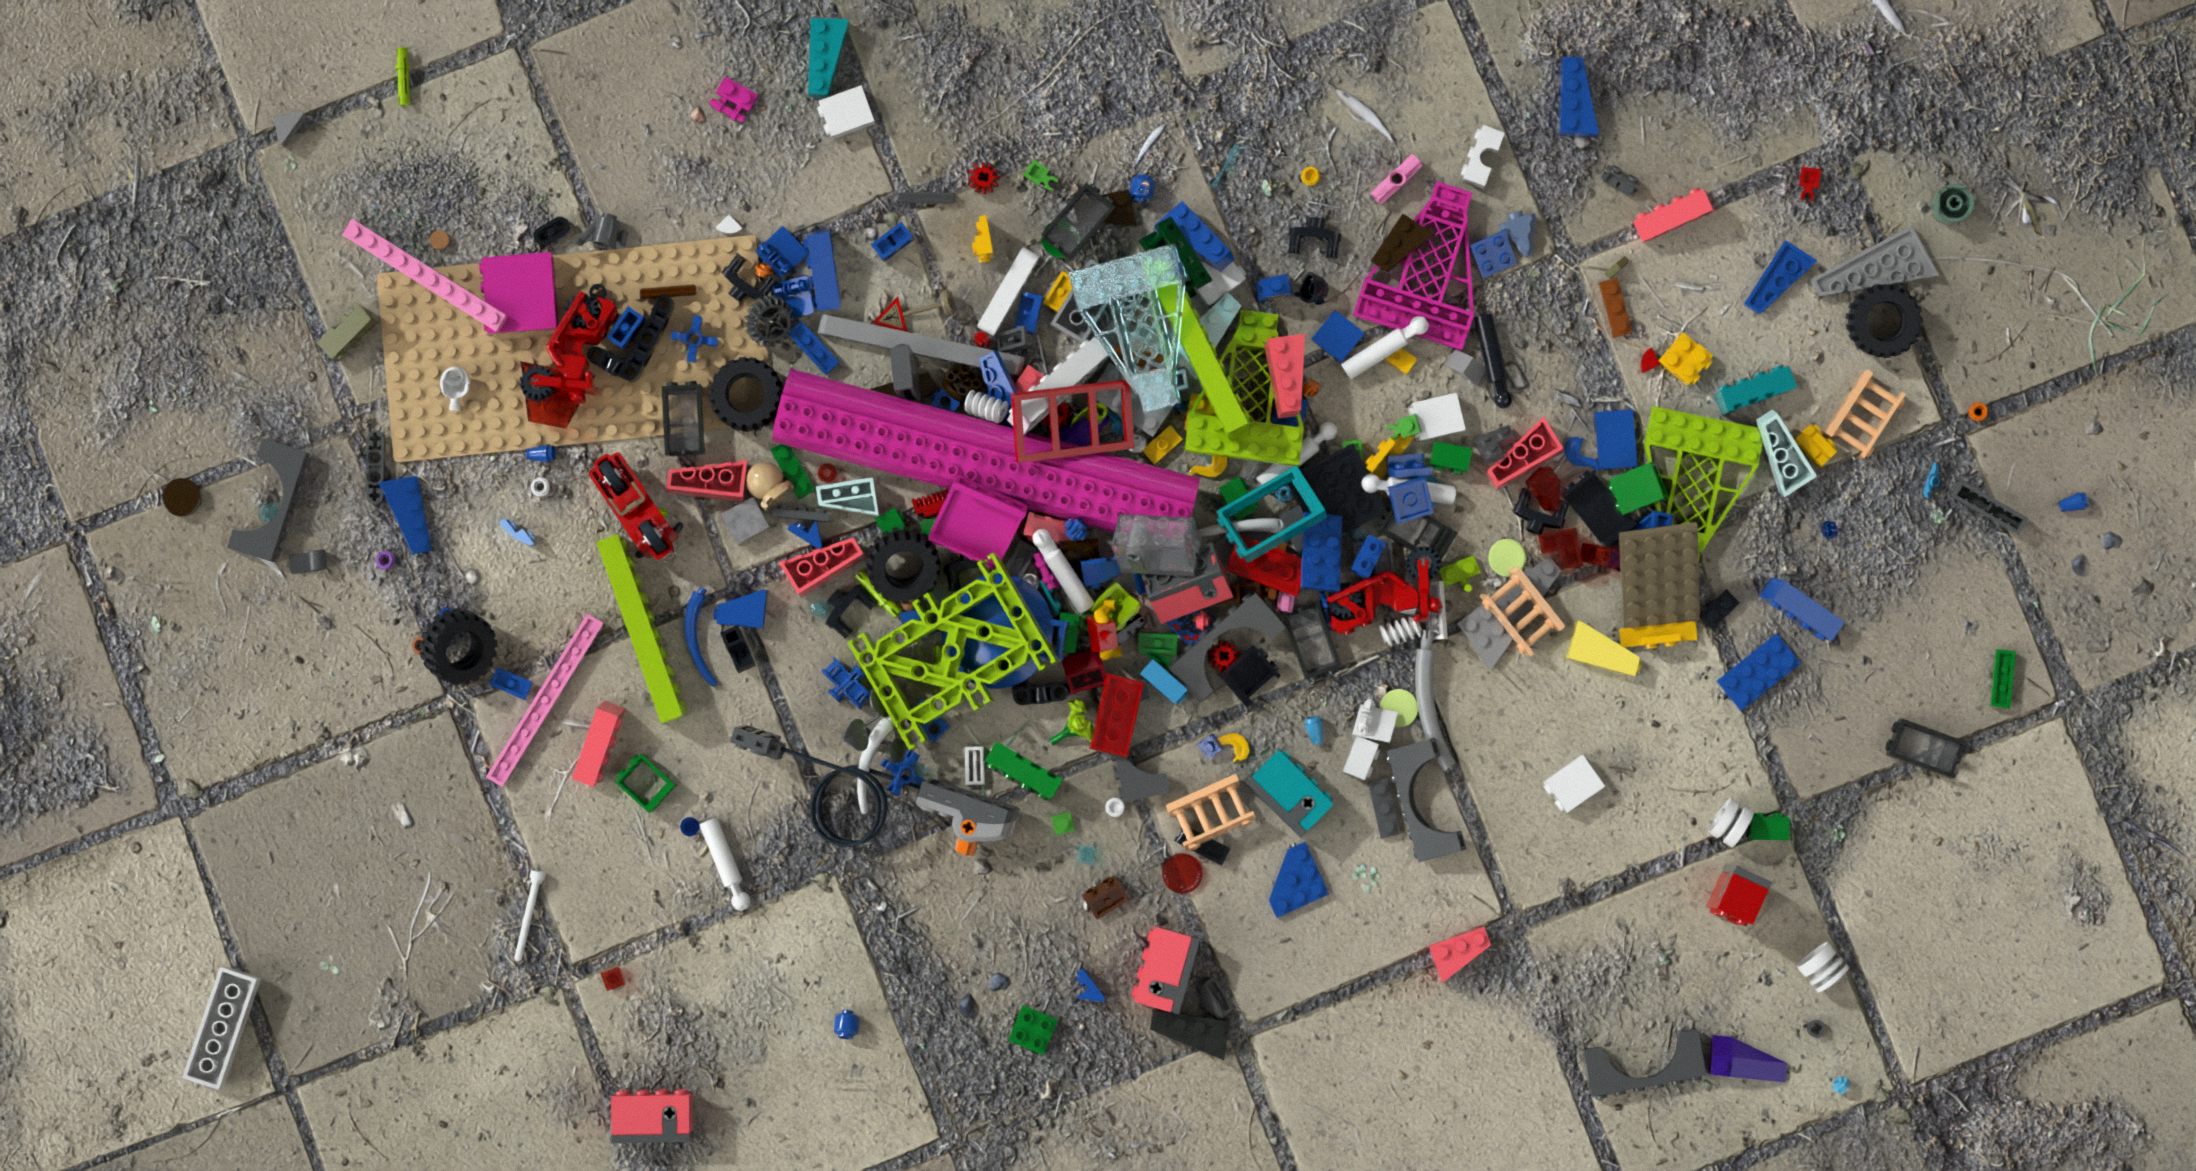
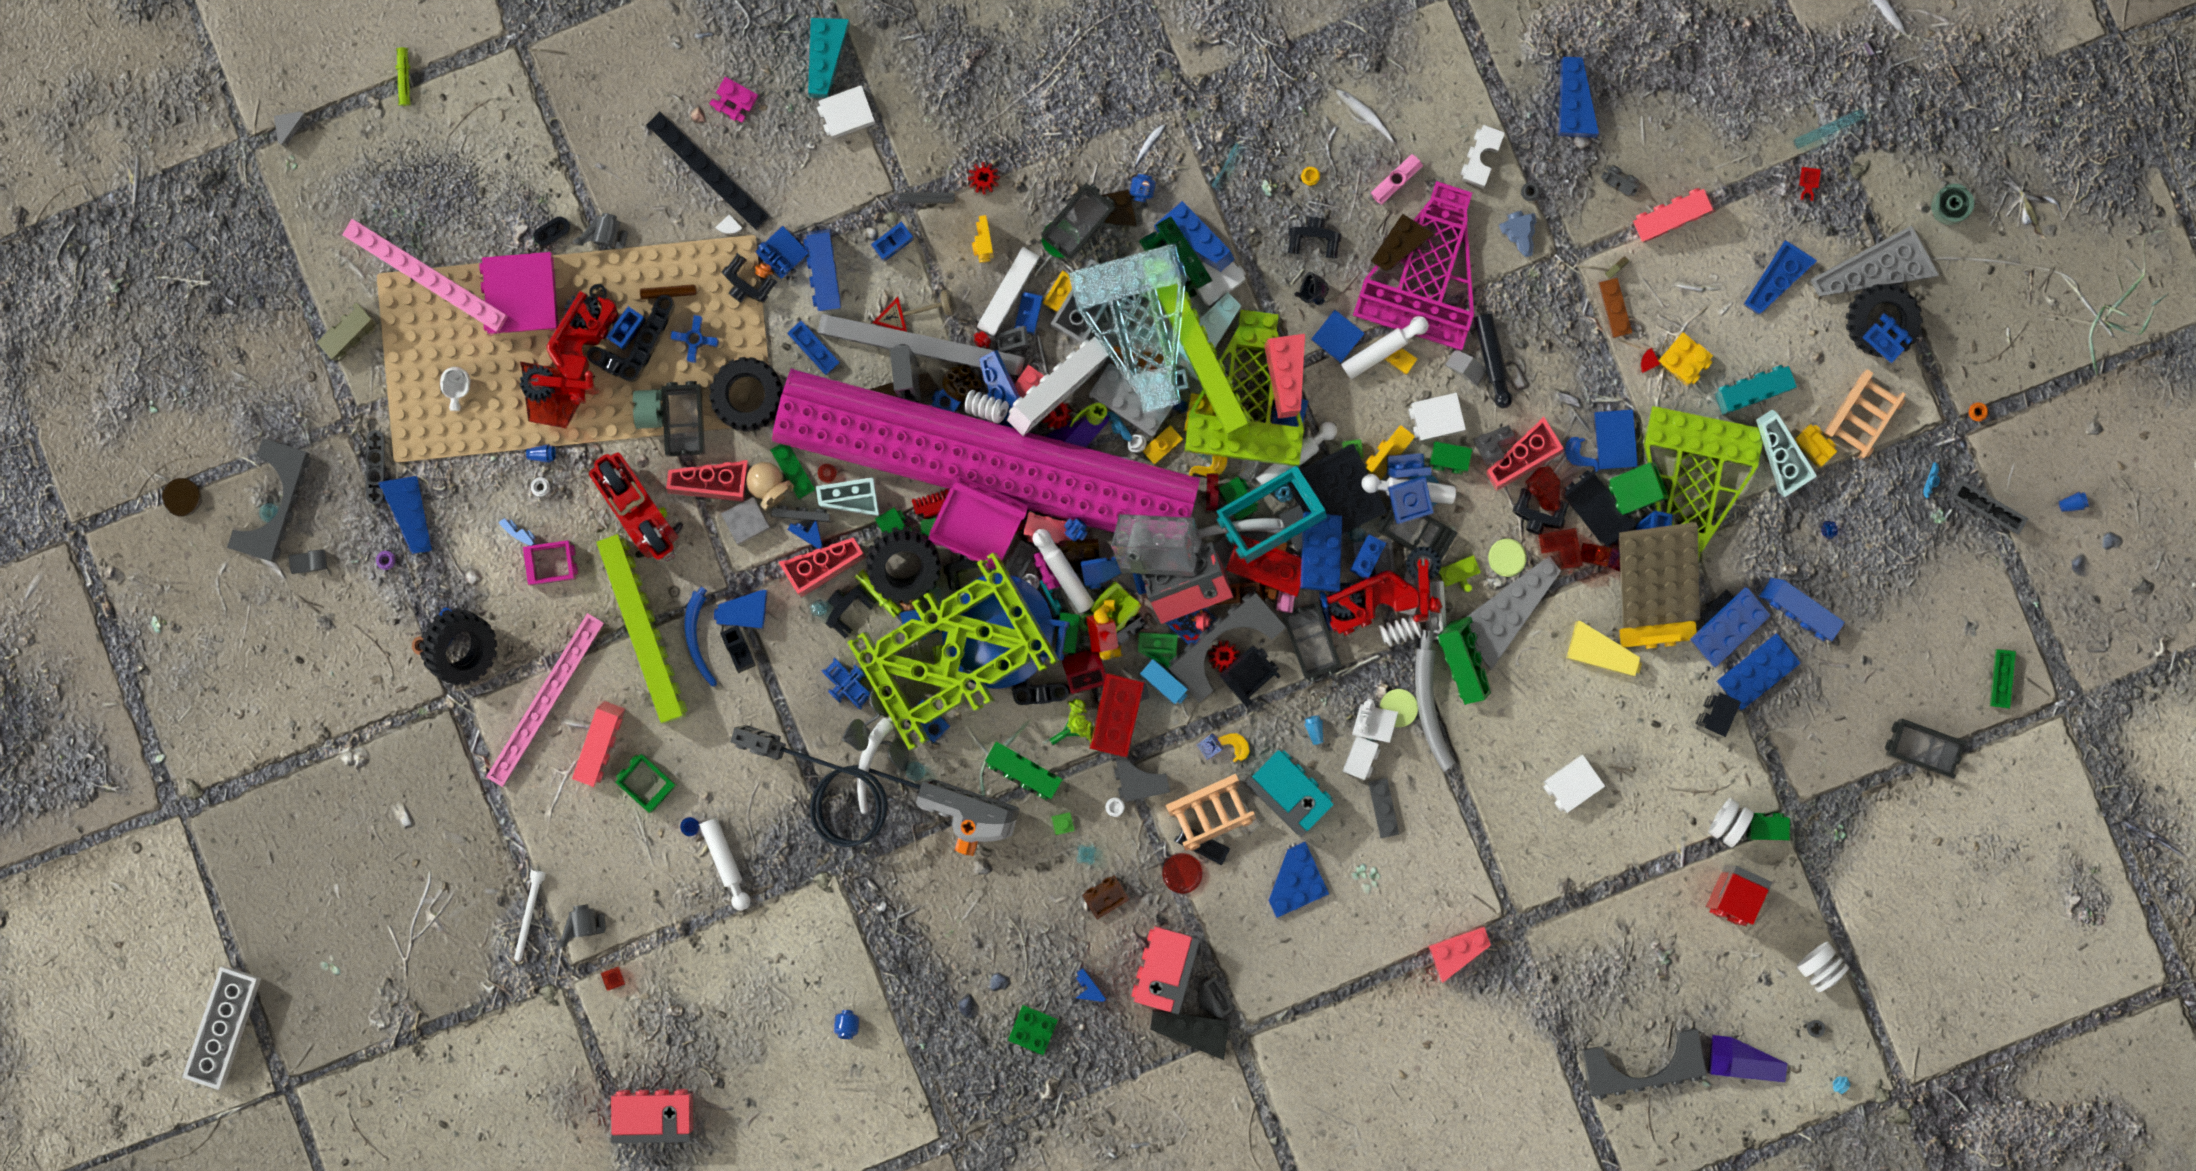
medium nougat tile [430,230,450,250] -> none
blue plate [489,667,533,700] -> none
dark grey gear [744,295,795,347] -> none
blue hinge [771,275,815,318] -> none
blue pin [880,749,925,796] -> none
white tile [965,746,985,785] -> none
red door [1011,379,1135,463] -> none
bright green plate [1023,159,1058,192] -> none
blue torso [1255,274,1294,303] -> none
orange plate [1302,380,1320,397] -> none
bright green plate [1386,414,1422,439] -> none
dark grey arch [1386,738,1467,862] -> none
blue hinge [1469,229,1517,279] -> none
light nougat fence [1479,566,1566,656] -> none
none -> dark pink window [523,540,578,586]
none -> dark grey piece [556,904,606,948]
none -> sand green brick [633,389,663,429]
none -> black plate [647,111,769,231]
none -> dark red plate [1206,473,1218,511]
none -> green wedge [1438,616,1491,705]
none -> dark grey plate [1521,182,1540,201]
none -> blue plate [1690,587,1771,668]
none -> black brick [1695,692,1741,738]
none -> clear light blue axle [1793,109,1865,149]
none -> blue plate [1862,313,1913,363]

